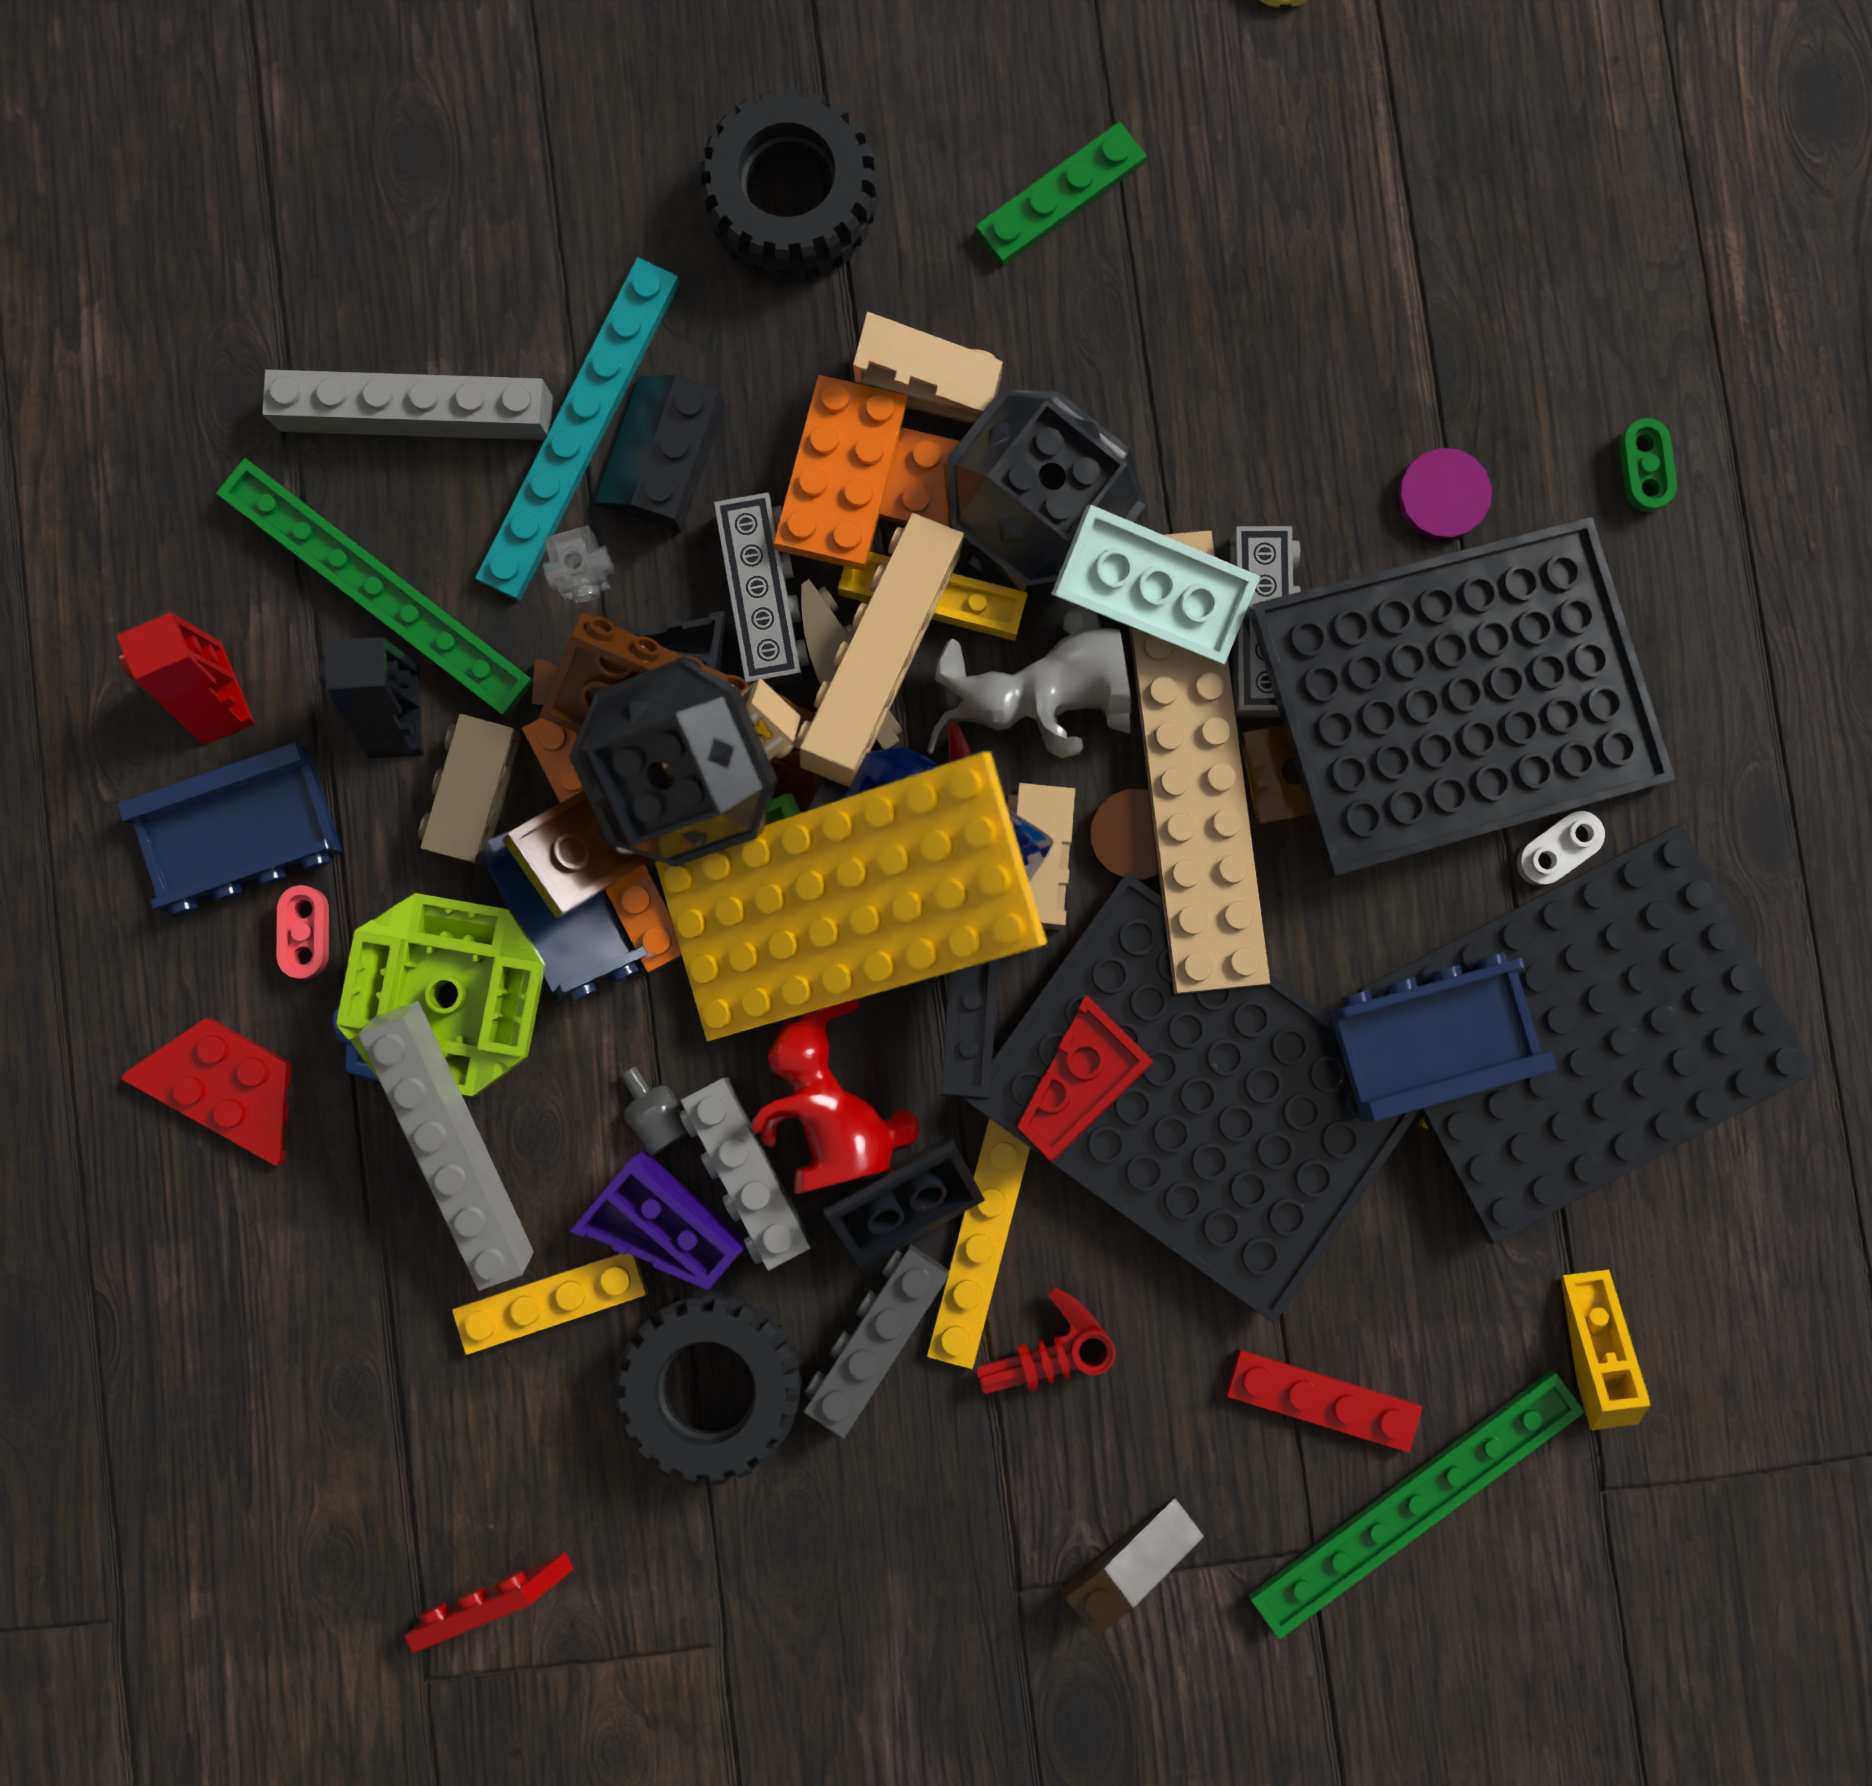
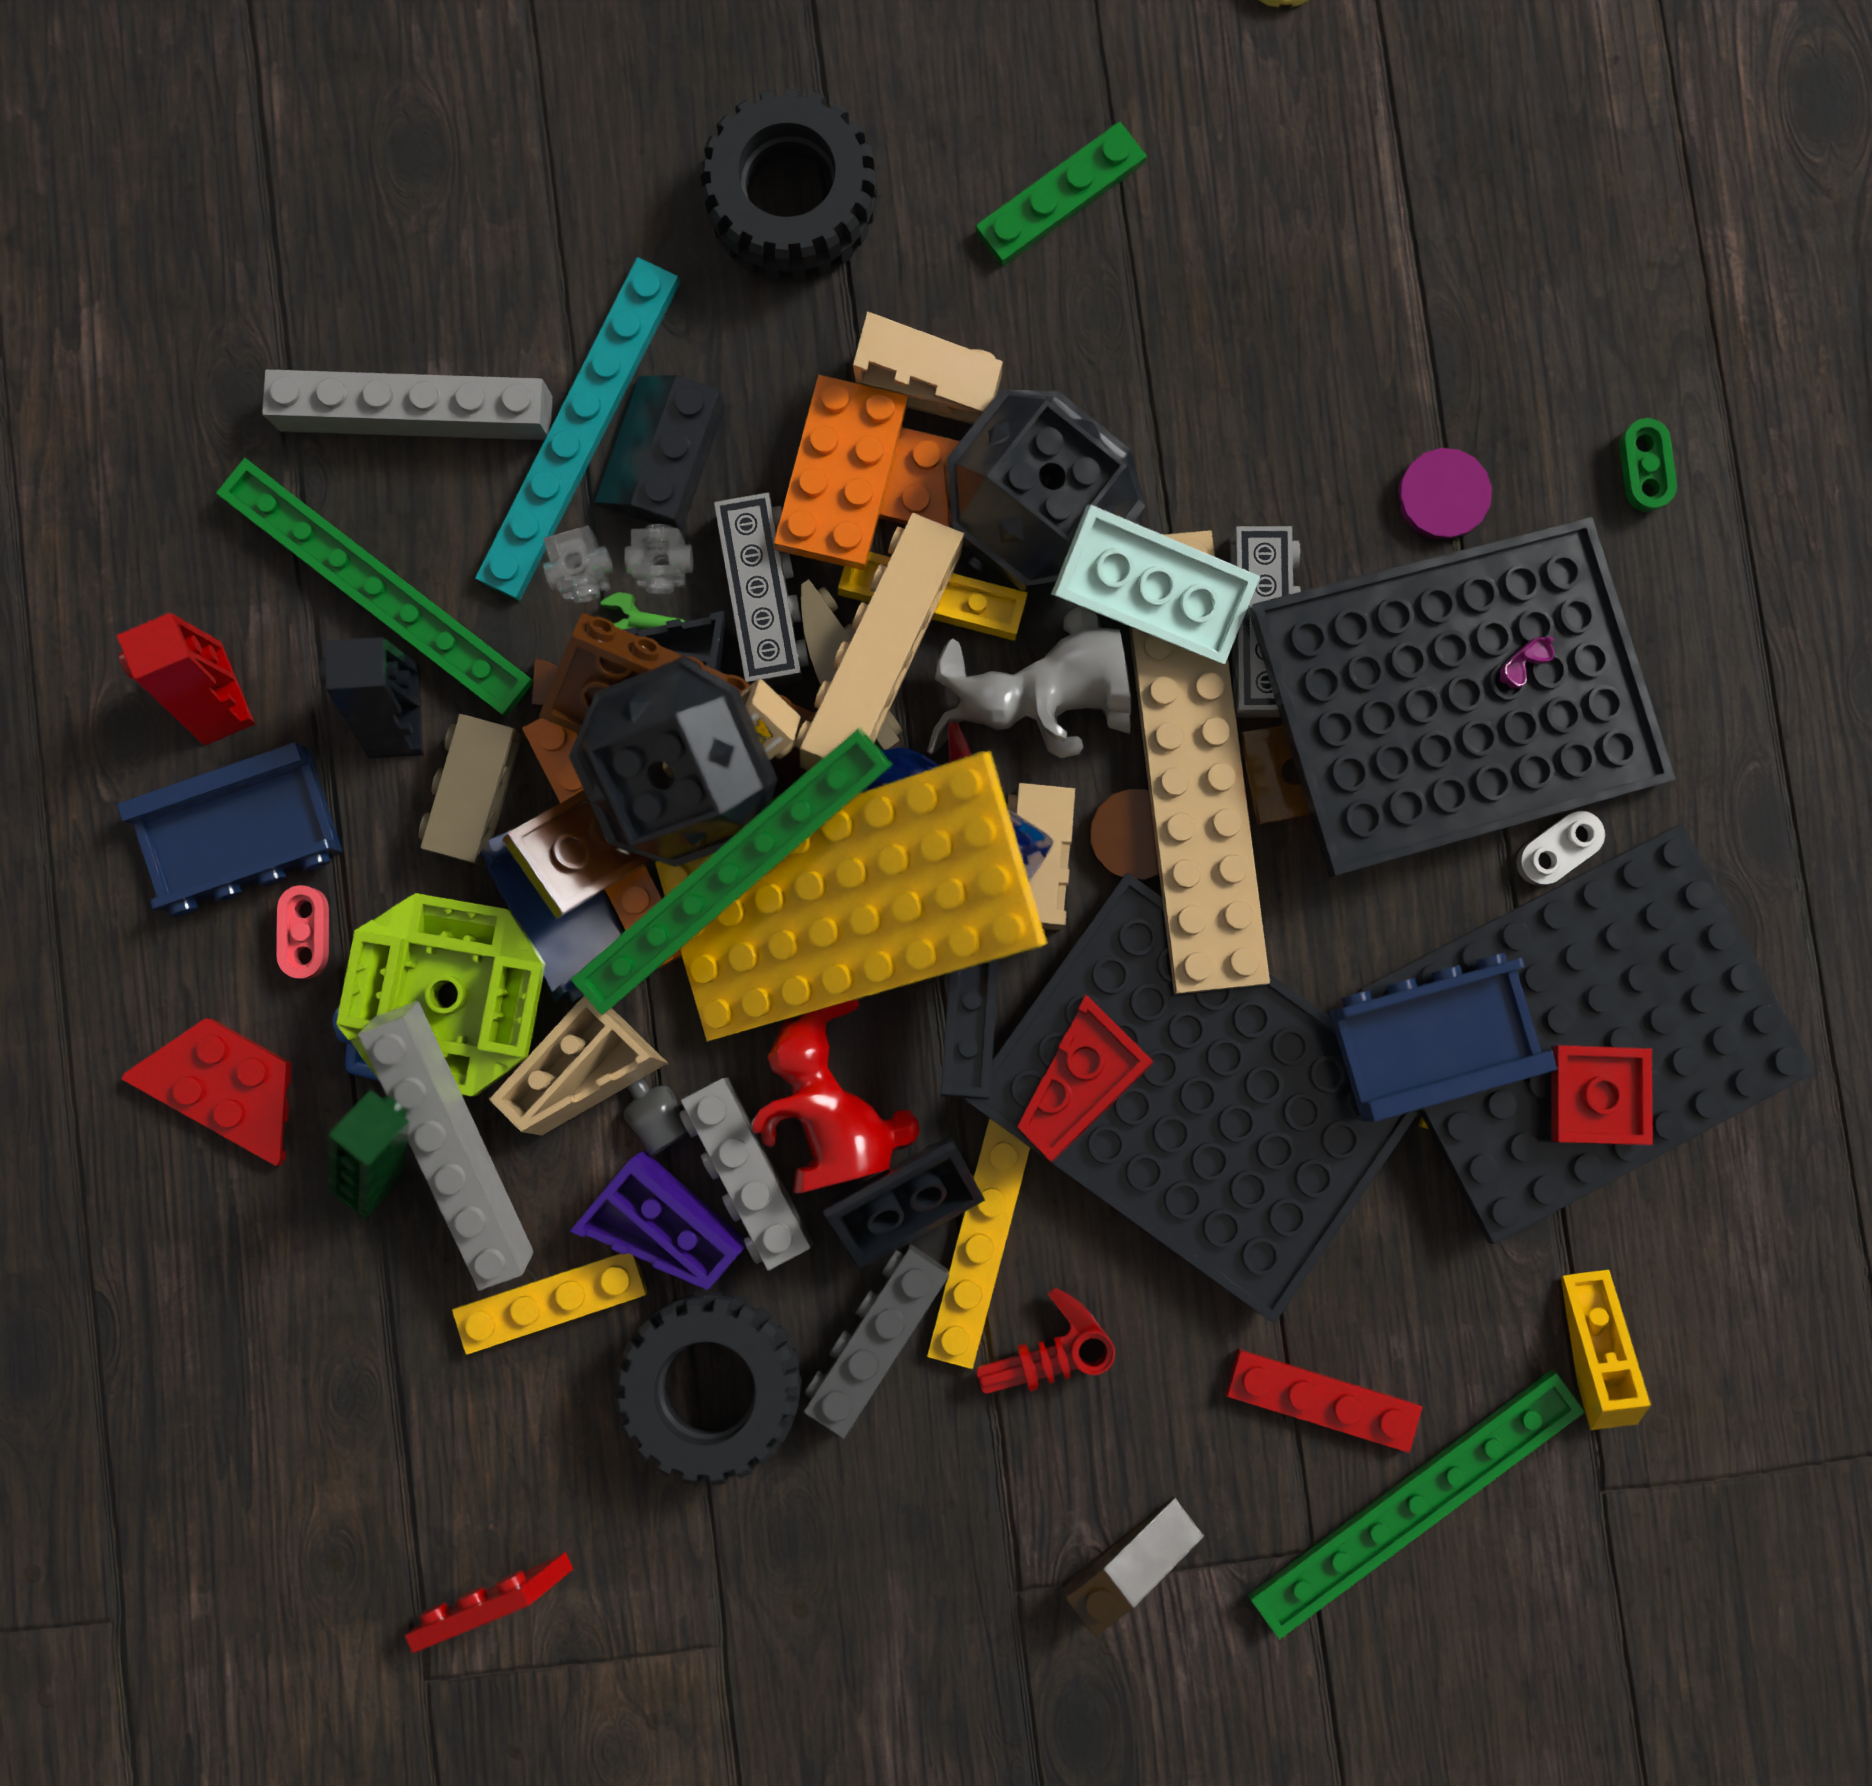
none -> dark green brick [328,1090,410,1220]
none -> tan wedge [489,996,668,1136]
none -> green plate [571,727,892,1015]
none -> bright green bar [600,592,685,630]
none -> clear brick [625,524,693,594]
none -> magenta piece [1500,636,1554,688]
none -> red plate [1551,1045,1653,1145]

